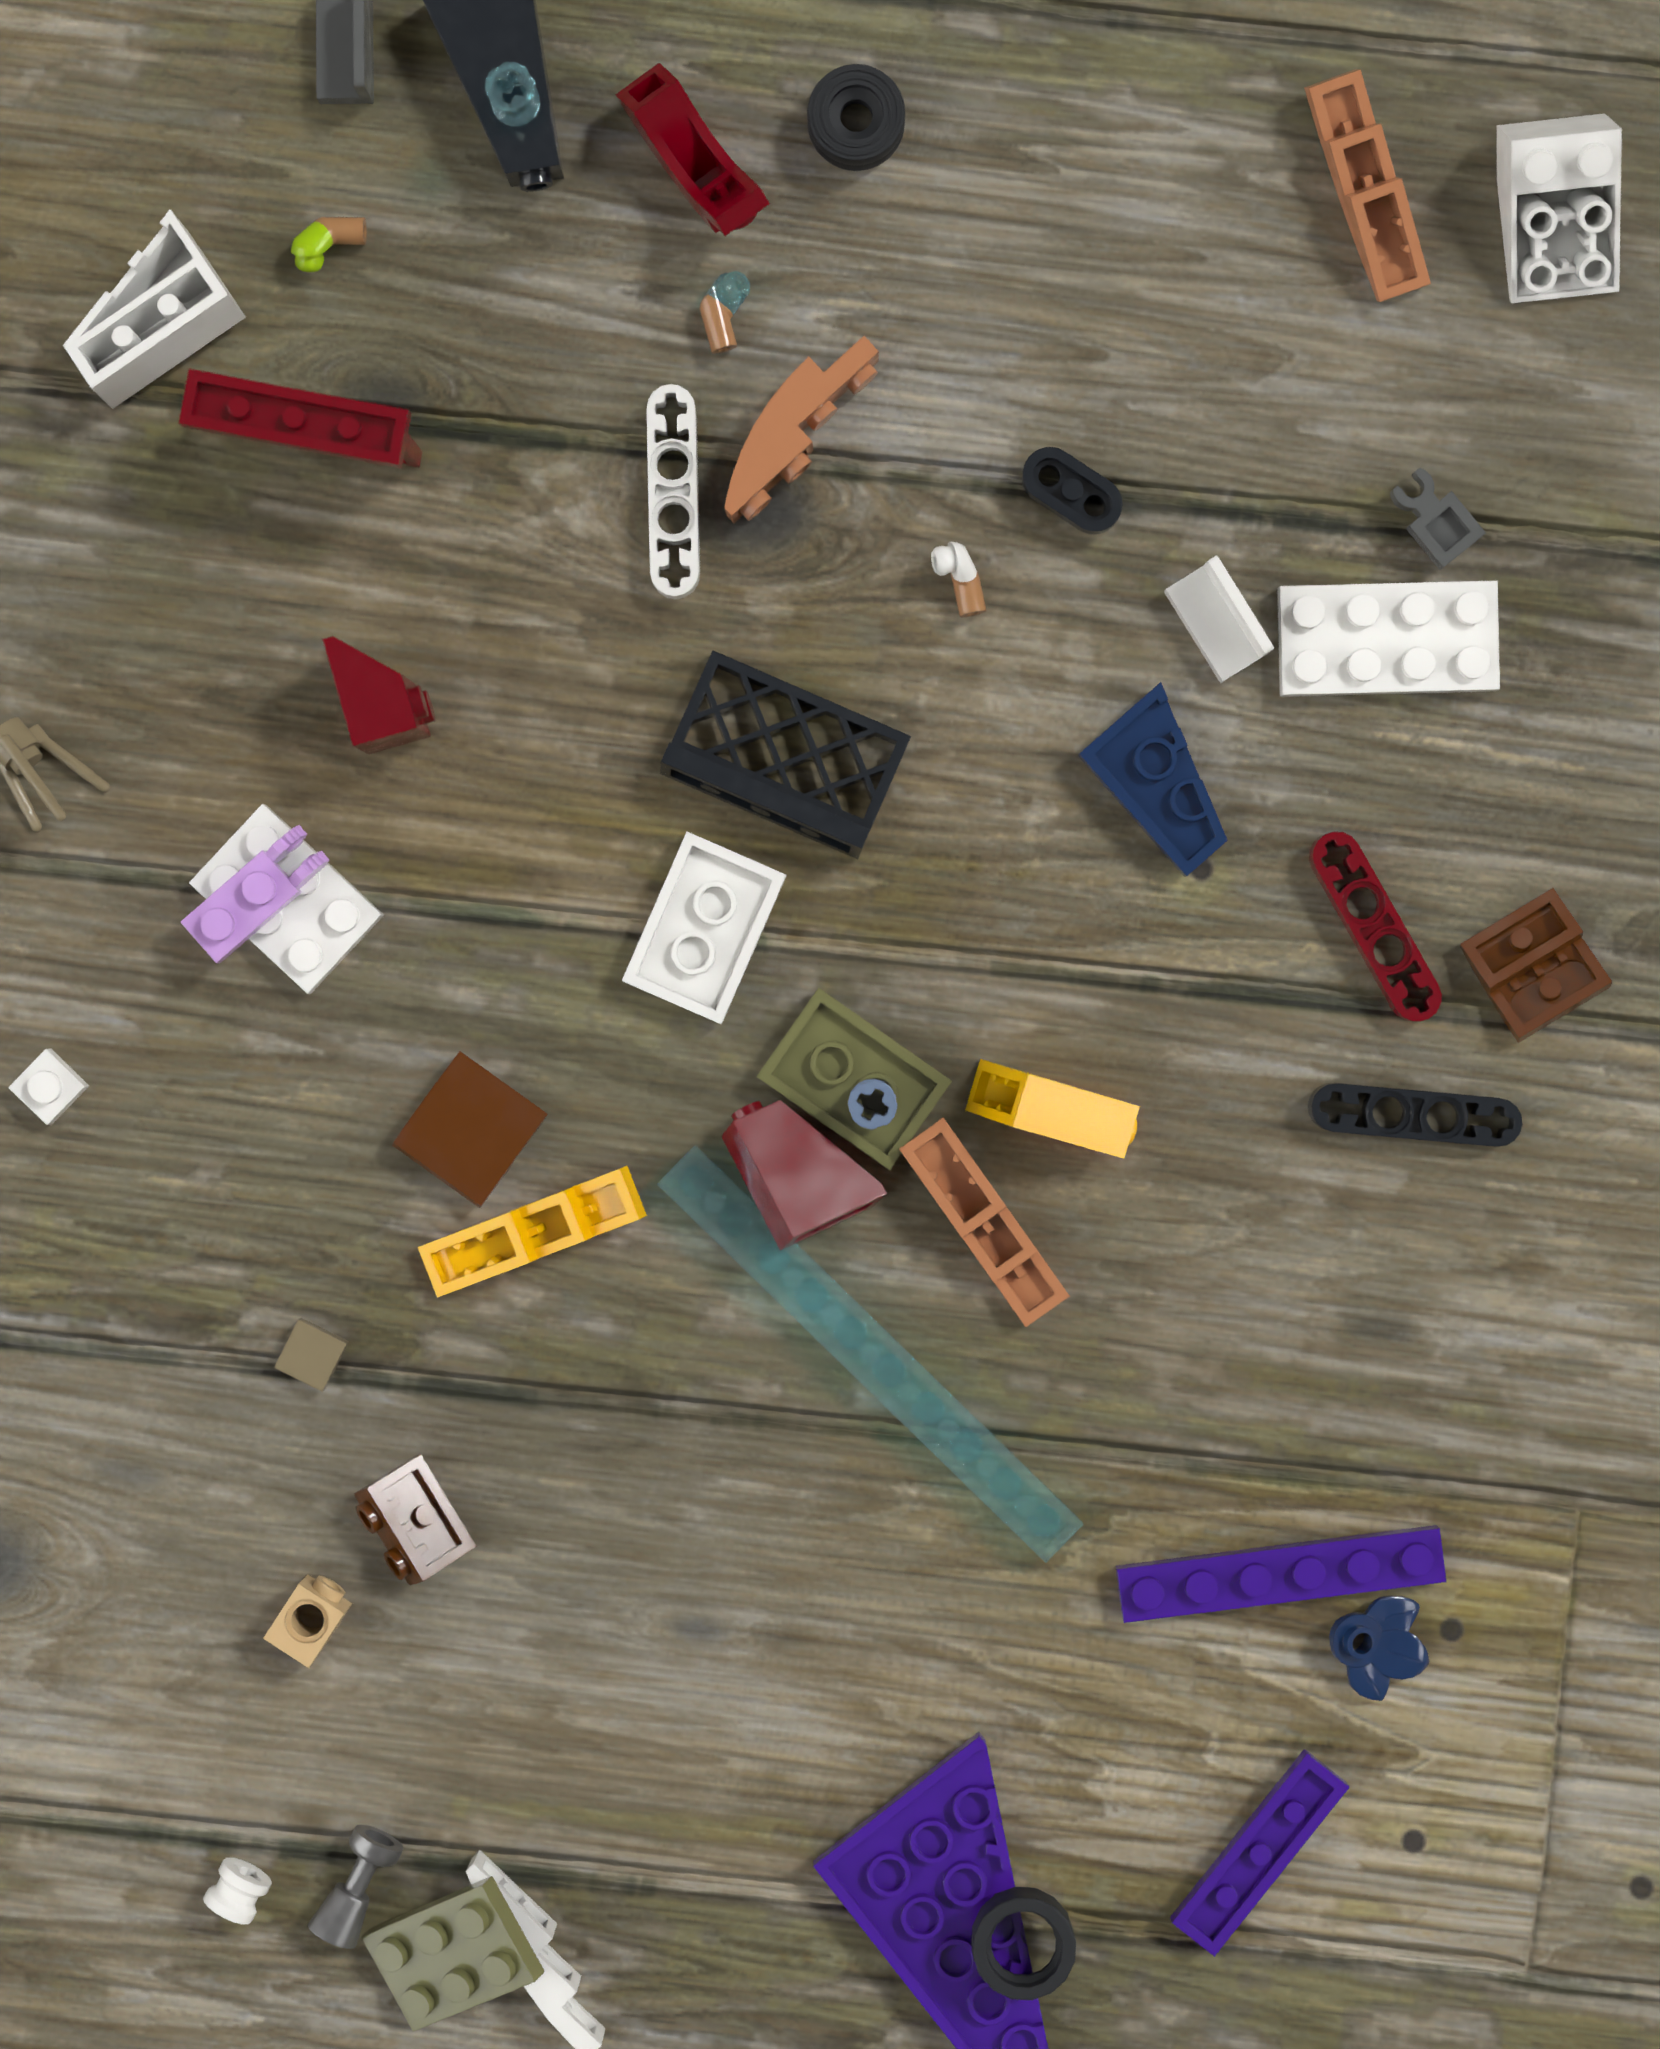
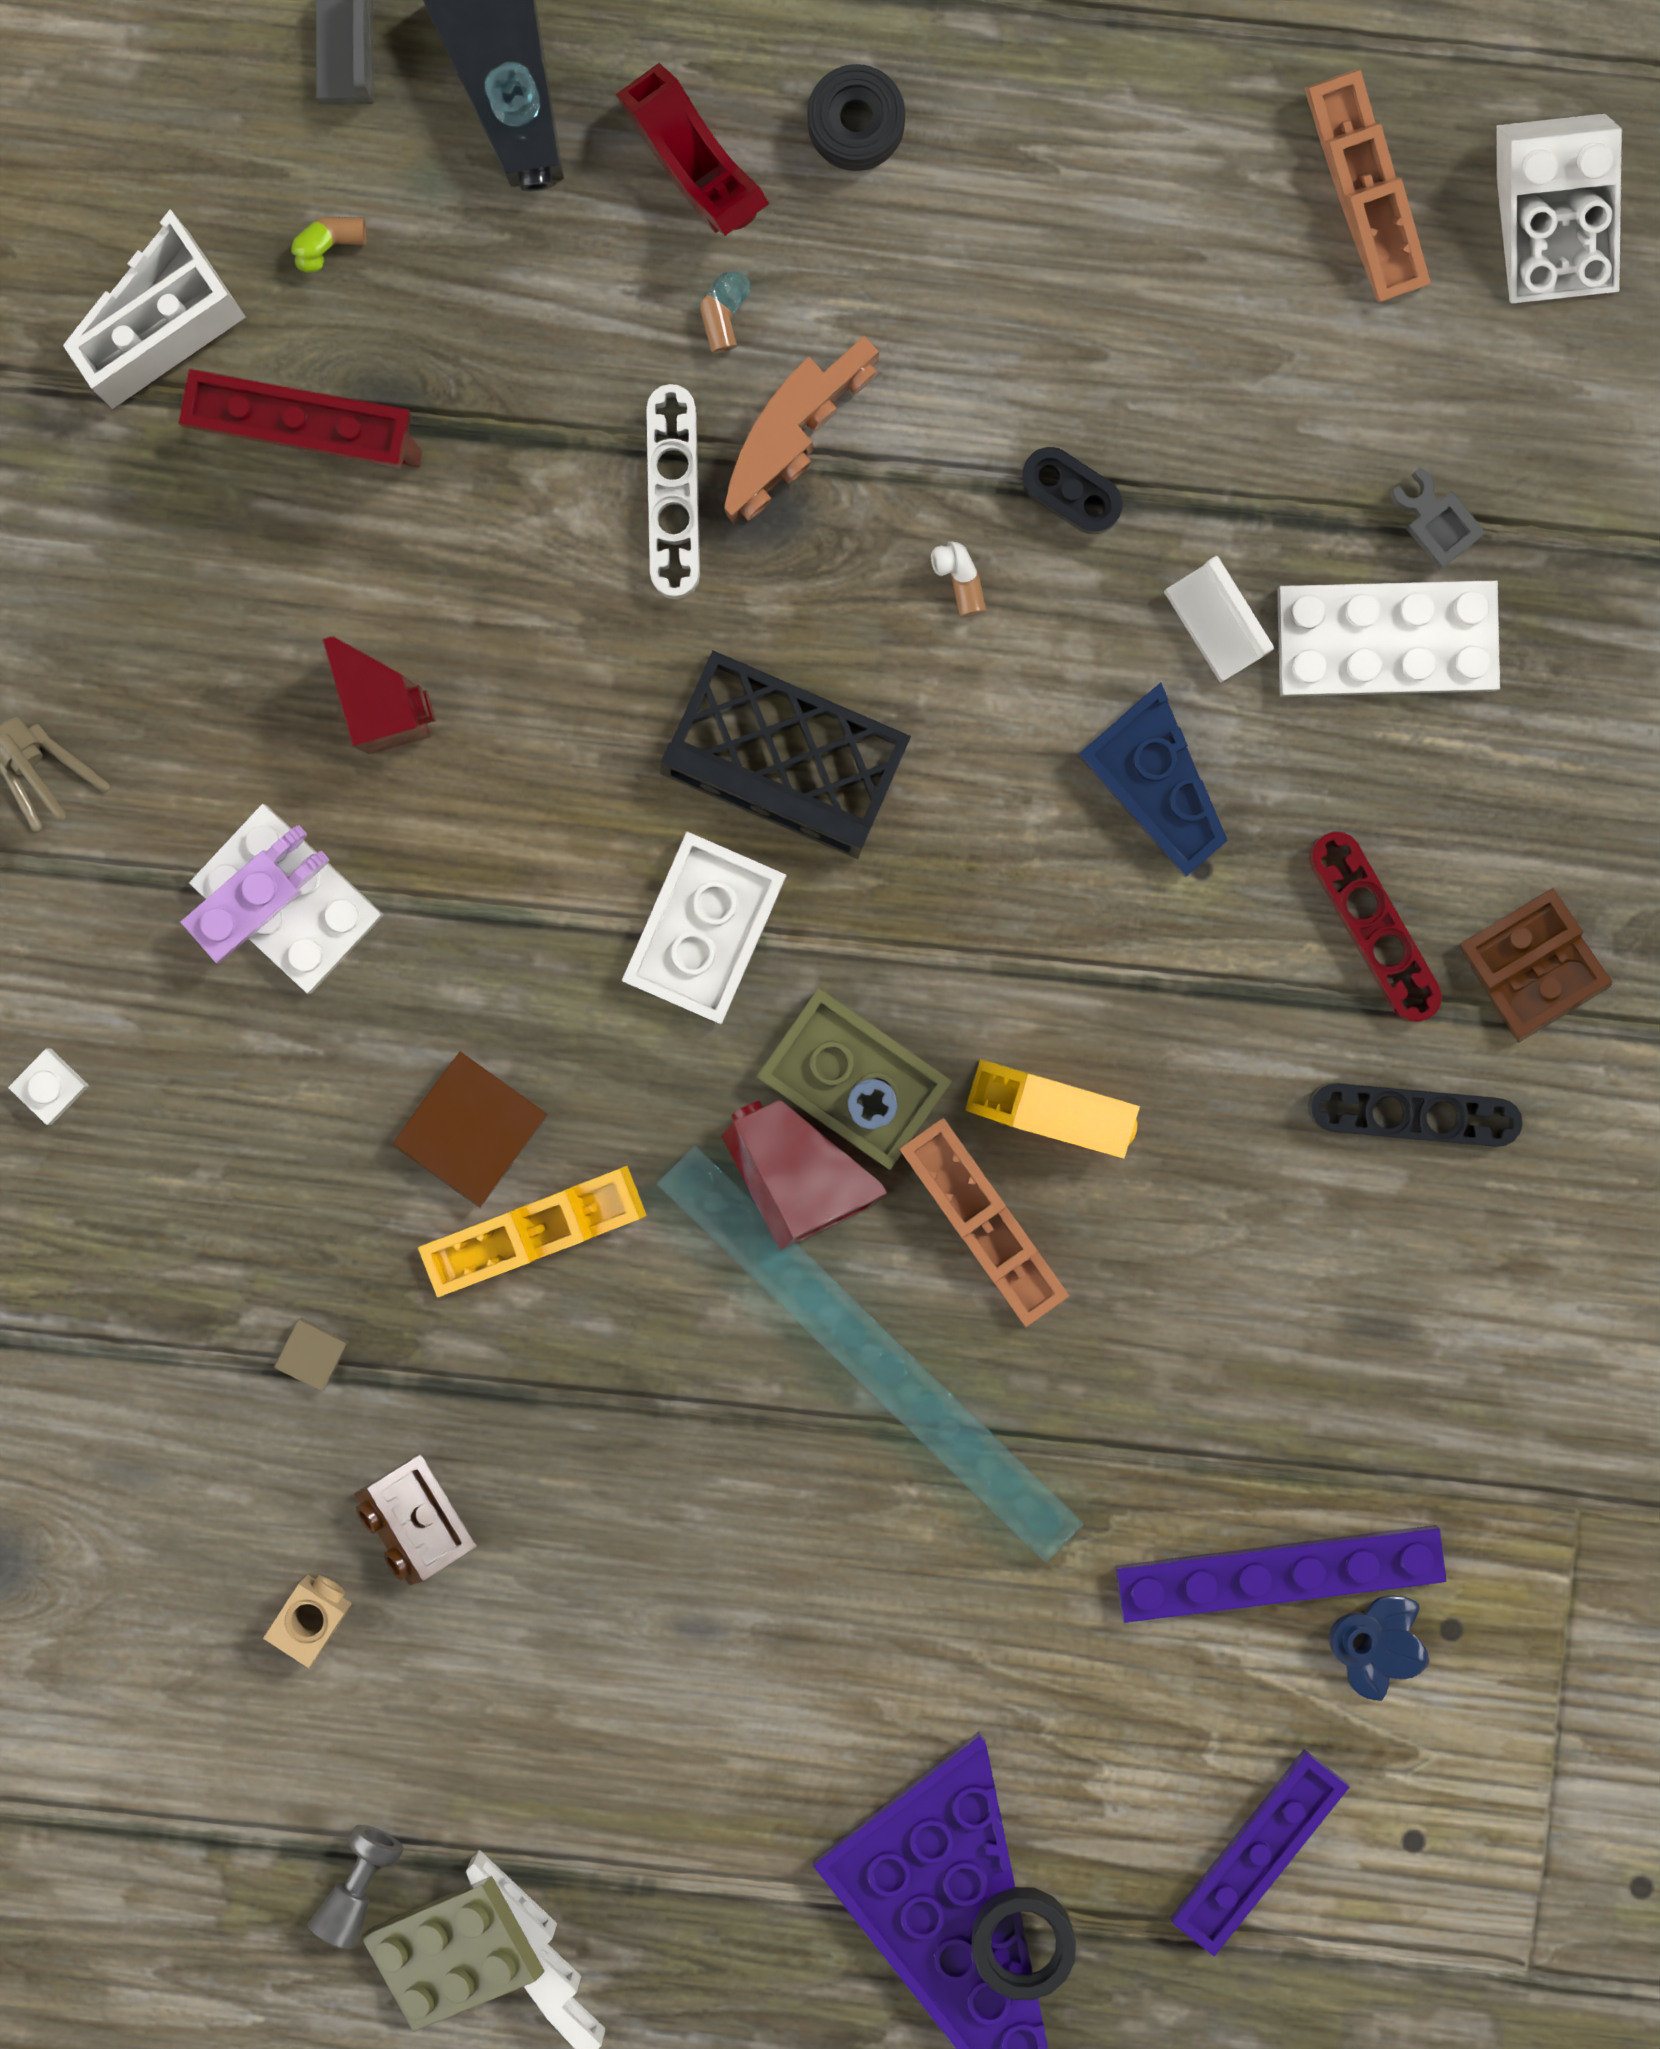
white wheel [203,1857,272,1924] -> none

